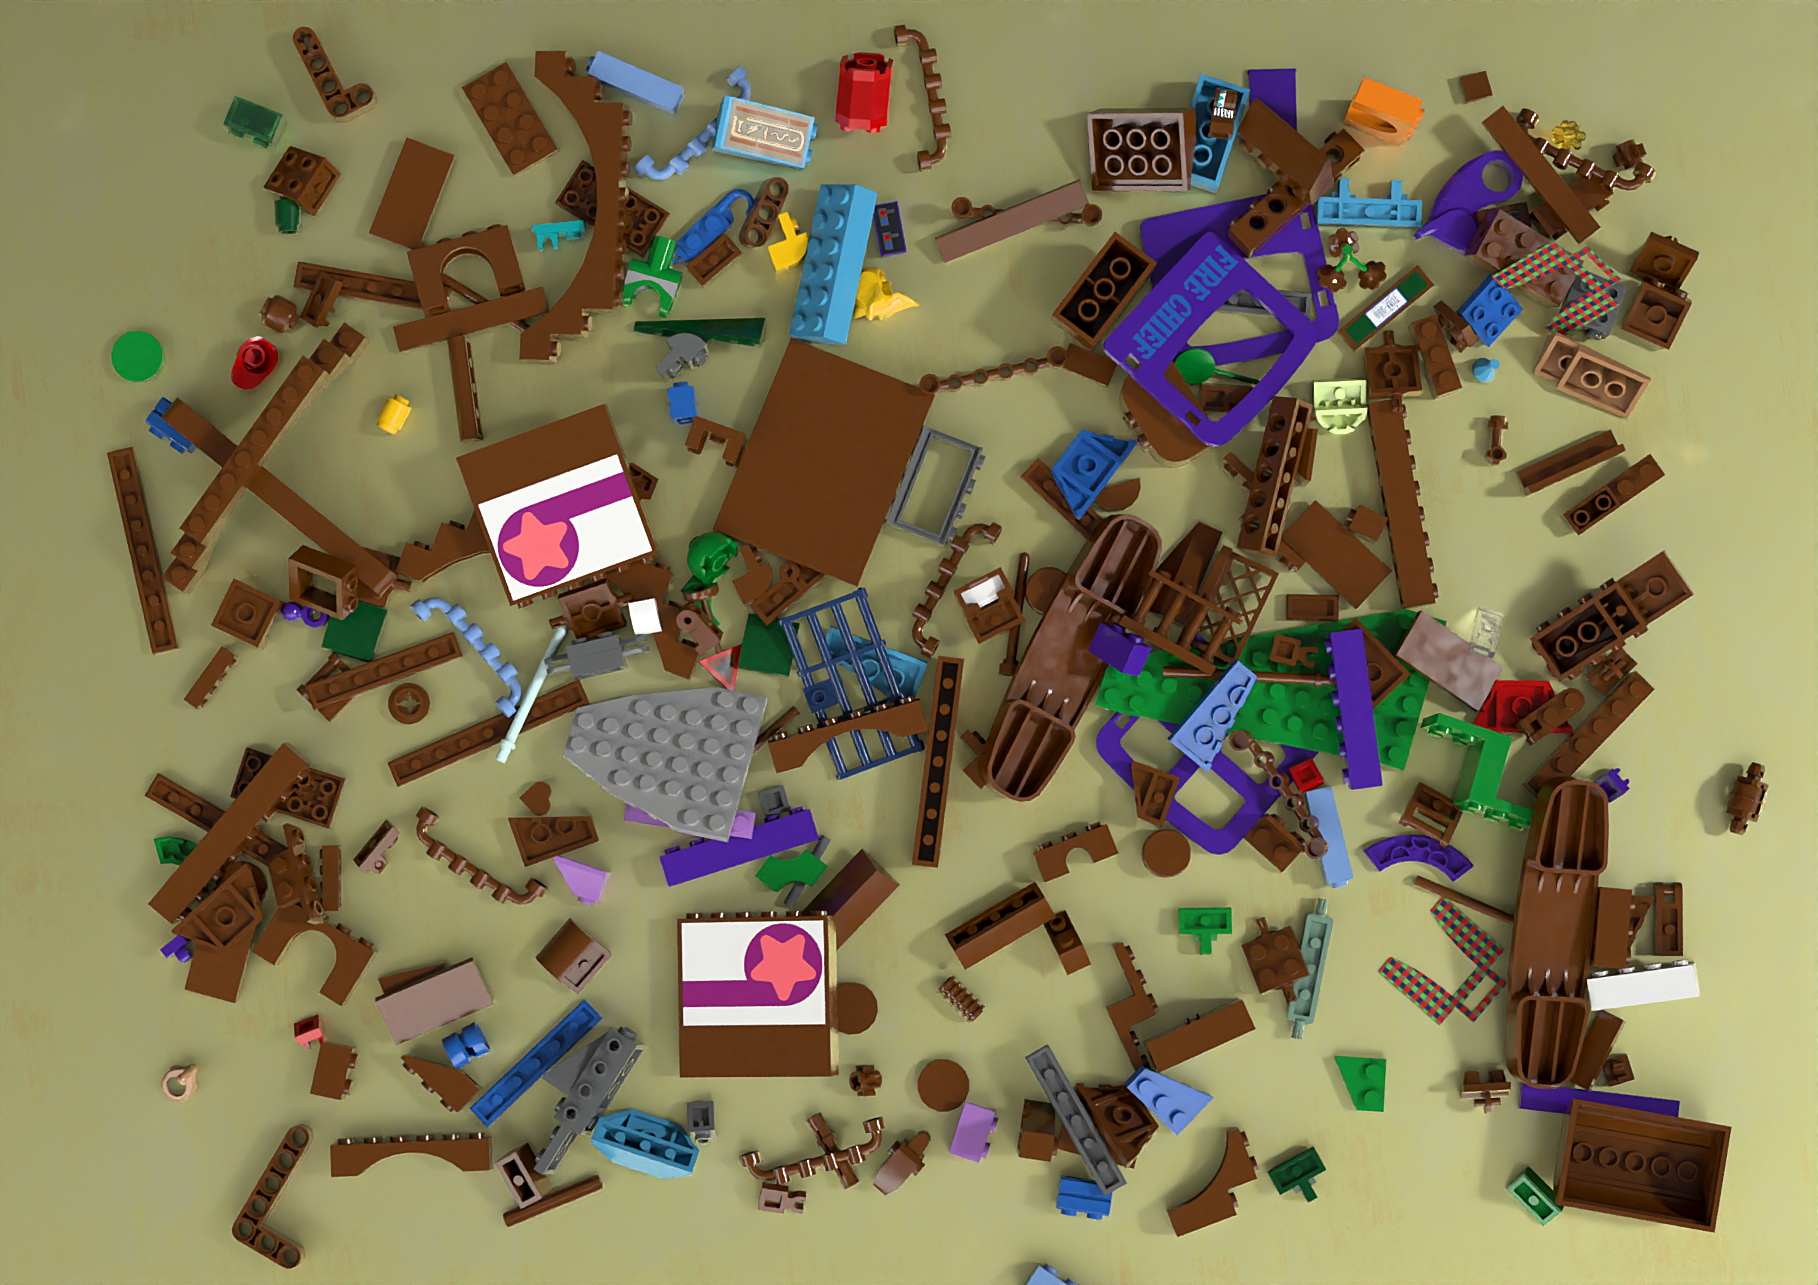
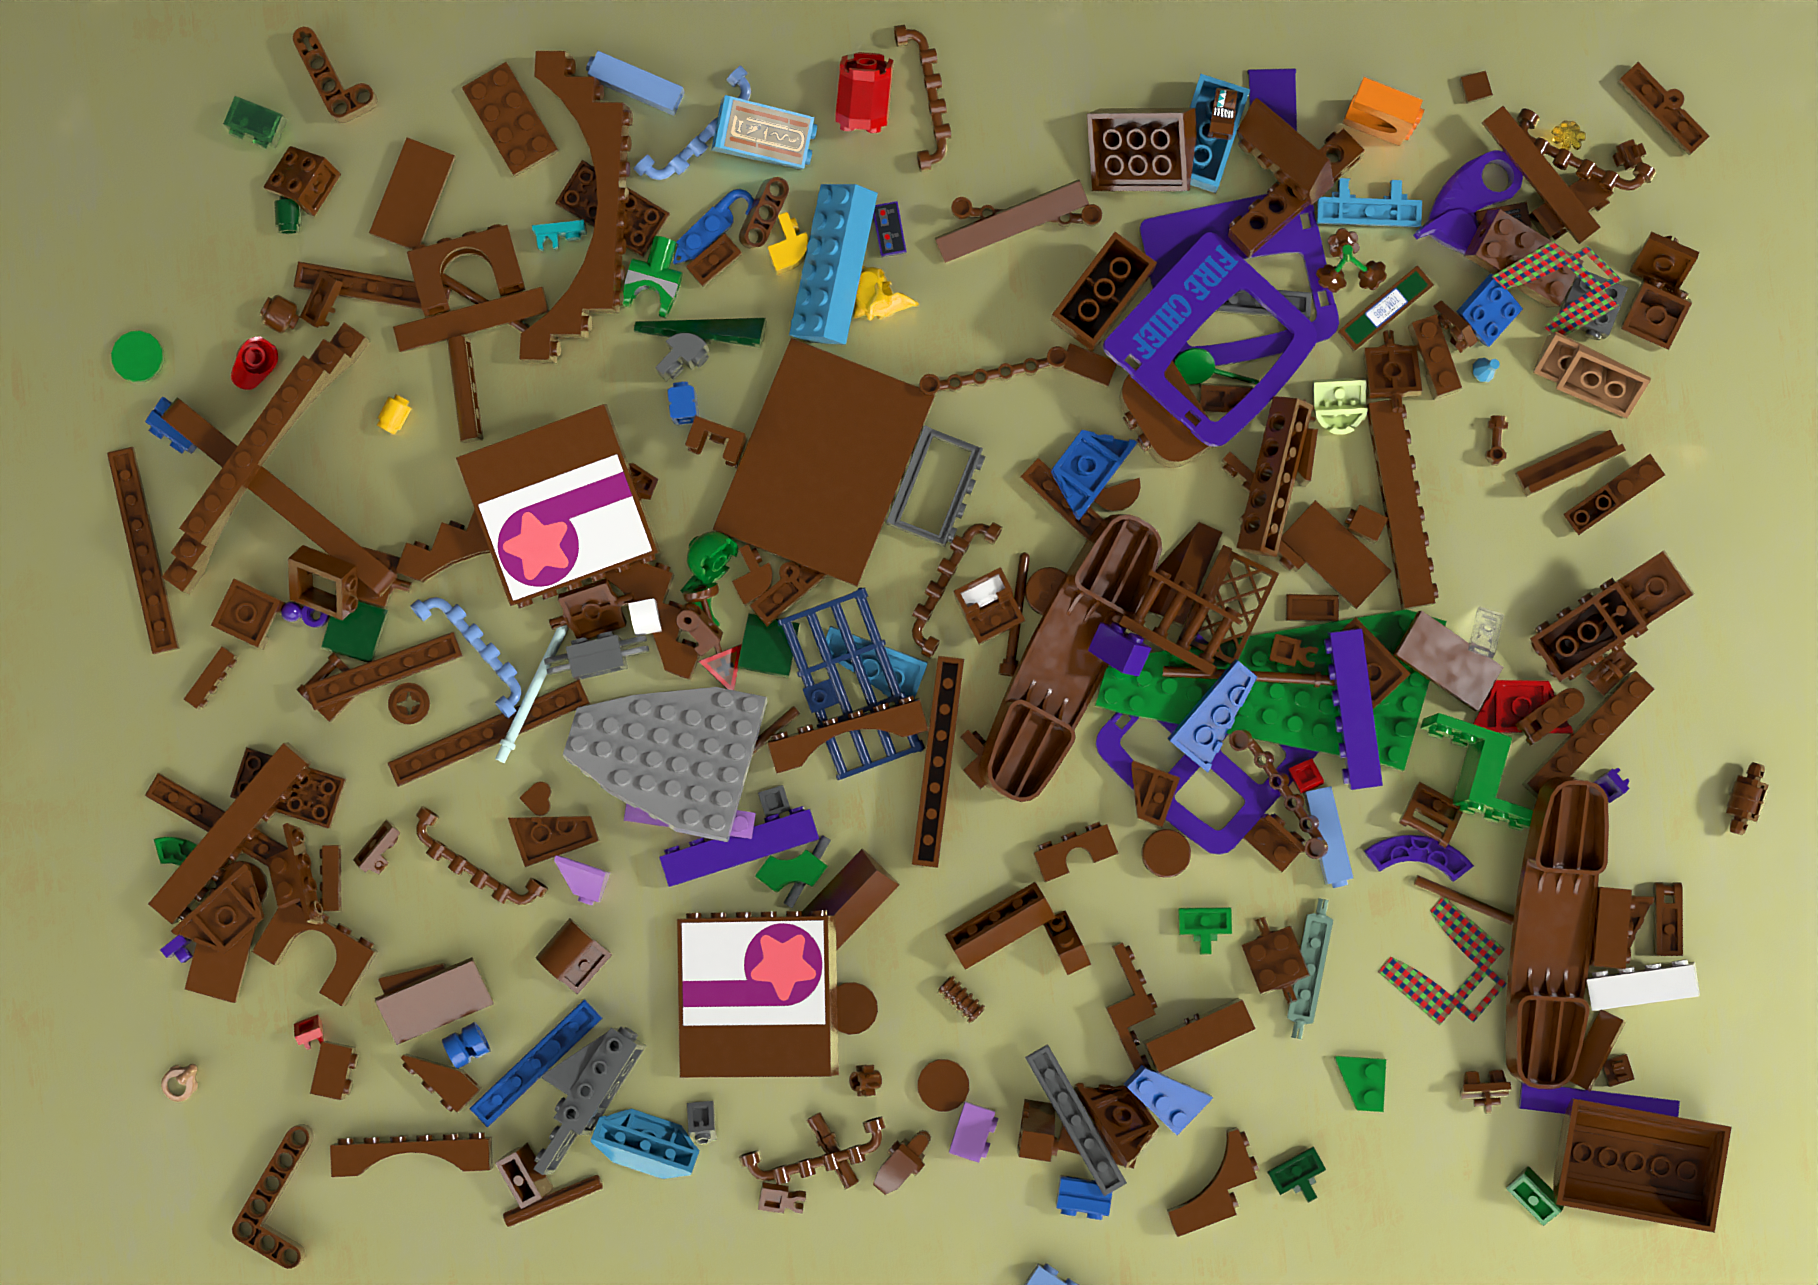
none -> reddish brown hinge [1618,62,1710,155]

